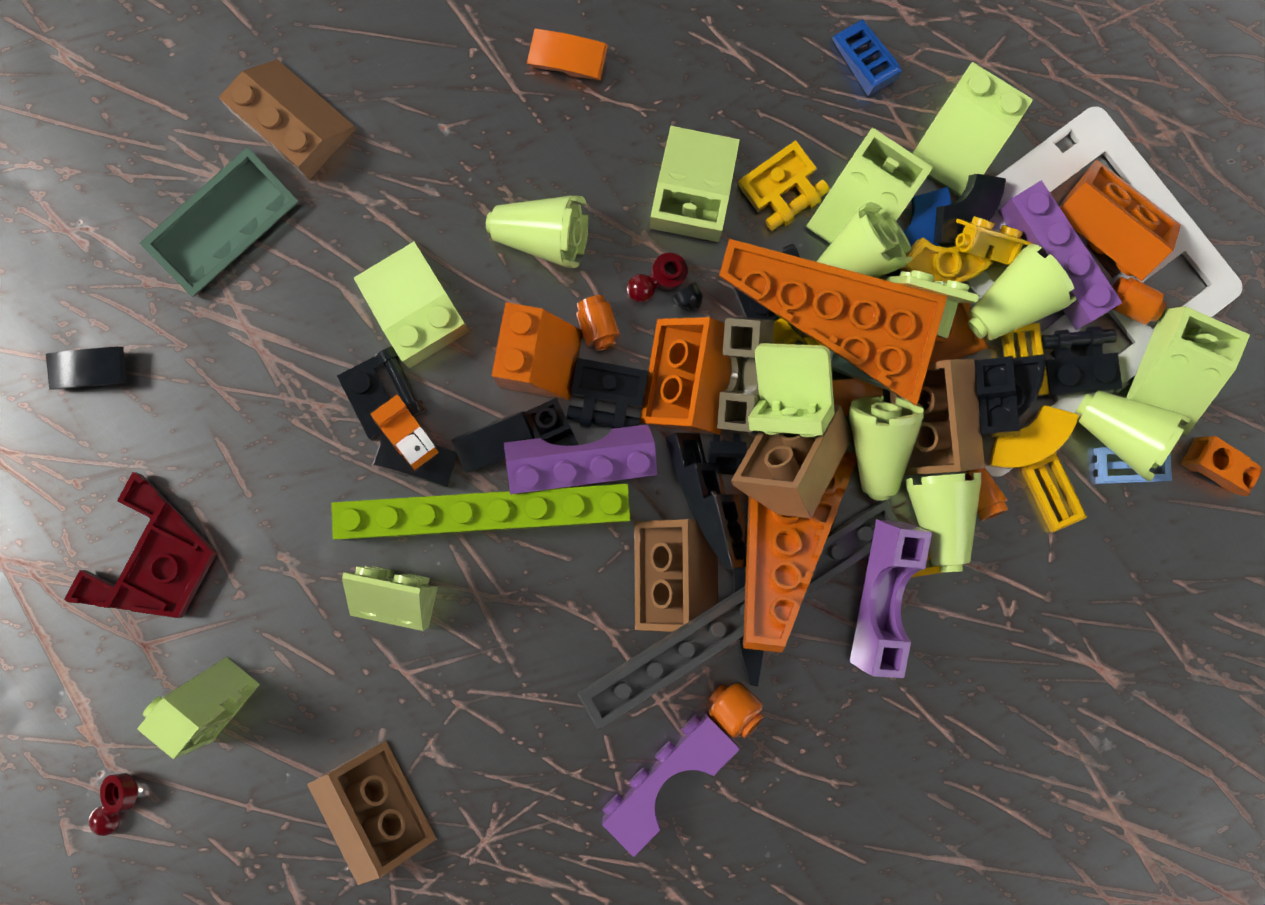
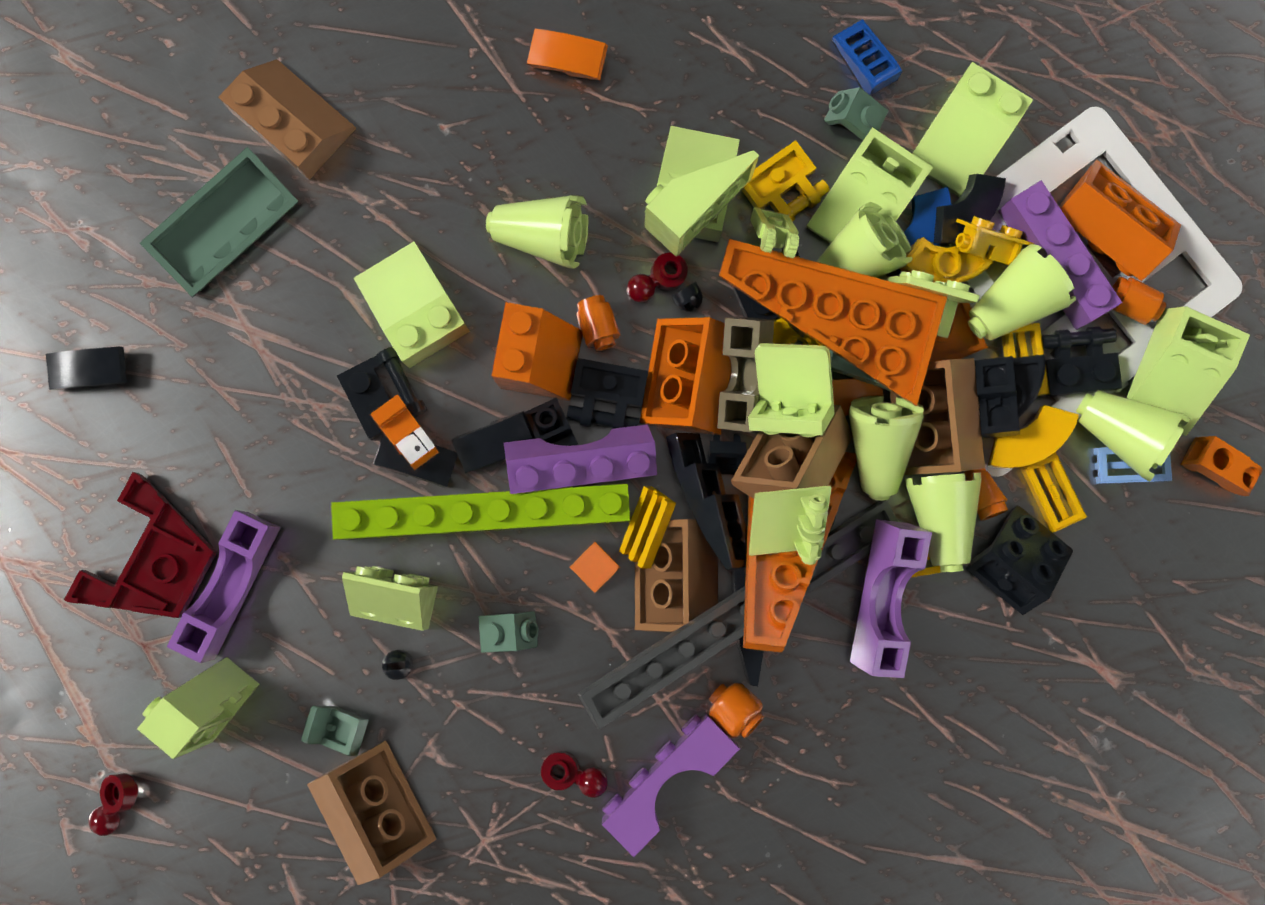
none -> medium lavender arch [167,510,281,663]
none -> sand green bracket [301,705,369,756]
none -> black hinge [382,650,413,680]
none -> sand green bracket [478,611,538,653]
none -> dark red plate [541,751,608,798]
none -> orange slope [570,542,621,593]
none -> yellow tile [619,486,676,569]
none -> yellowish green slope [645,150,759,257]
none -> yellowish green hinge [748,485,832,565]
none -> yellowish green hinge [750,207,799,258]
none -> sand green bracket [824,87,889,140]
none -> black bracket [966,505,1073,615]

